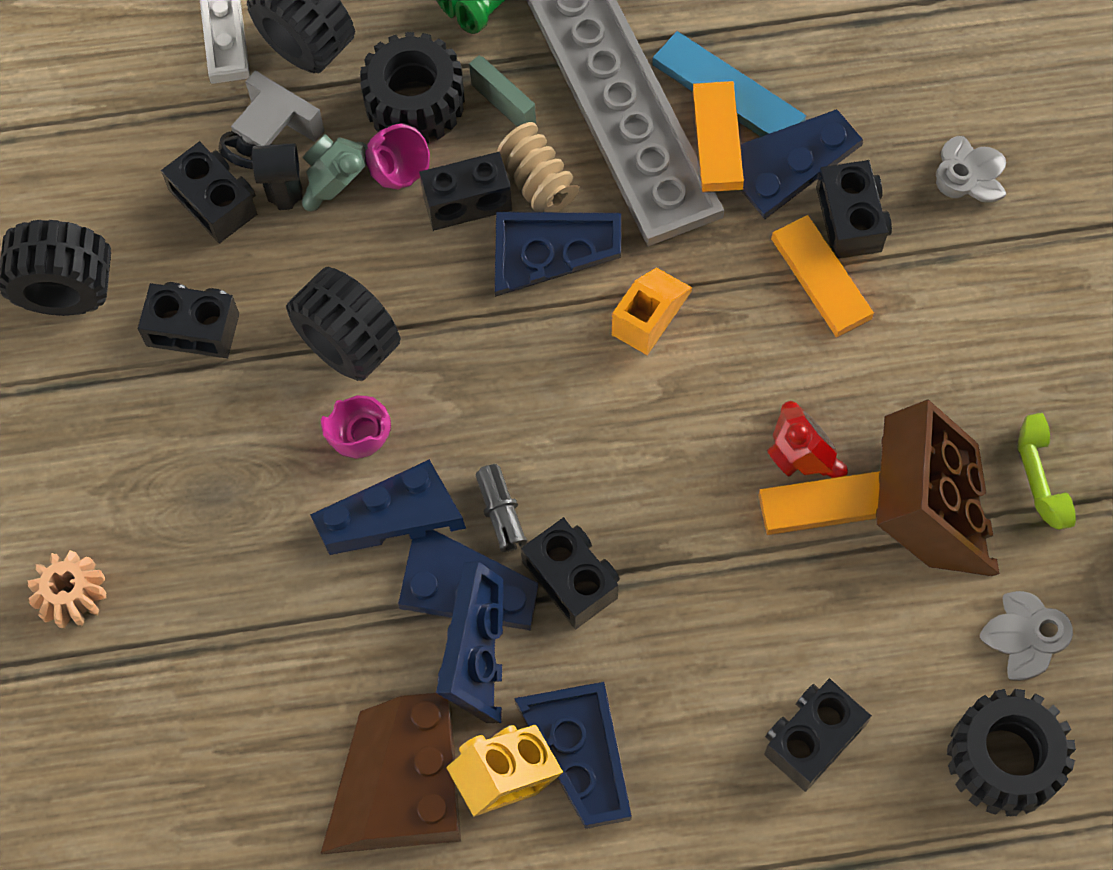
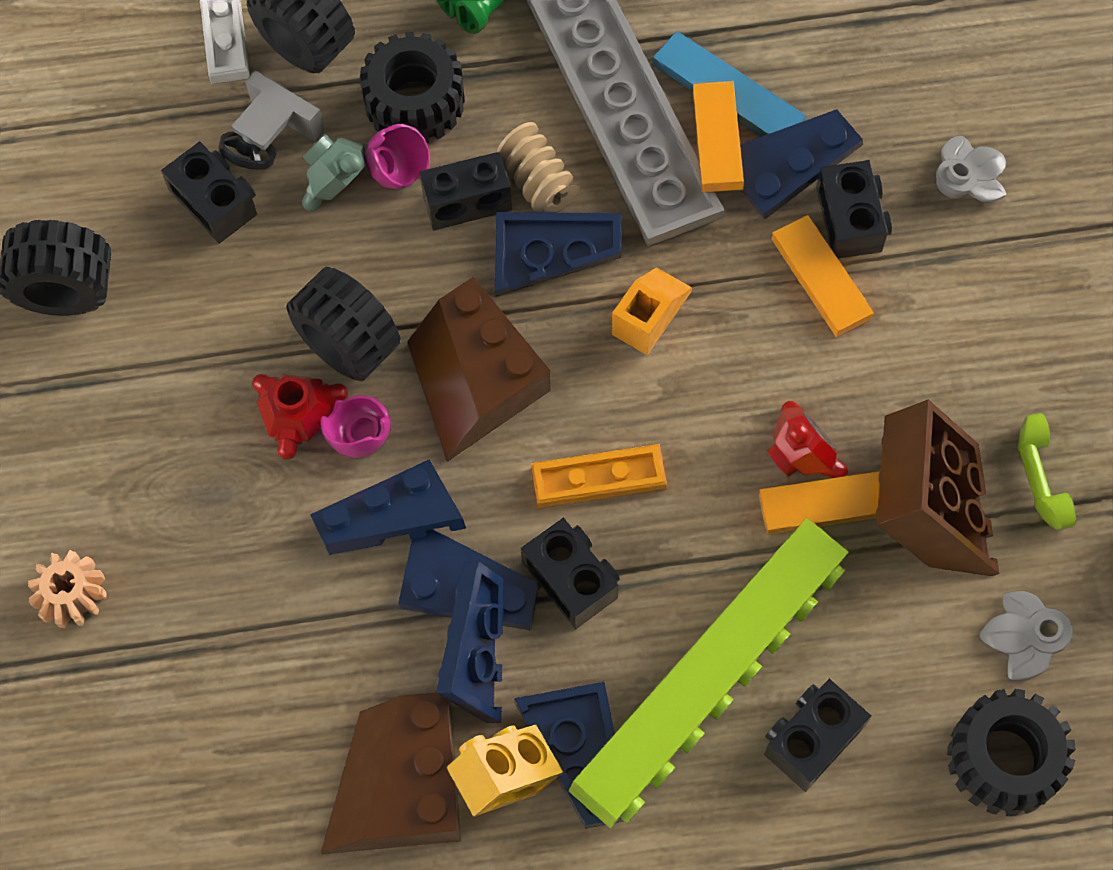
black brick [137,282,239,359] -> none
black piece [252,143,303,210] -> none
sand green tile [469,55,536,127] -> none
dark grey axle [476,464,528,552] -> none
none -> red rock [252,374,348,460]
none -> reddish brown wedge [407,277,551,462]
none -> light orange tile [531,444,667,509]
none -> lime brick [569,518,849,829]

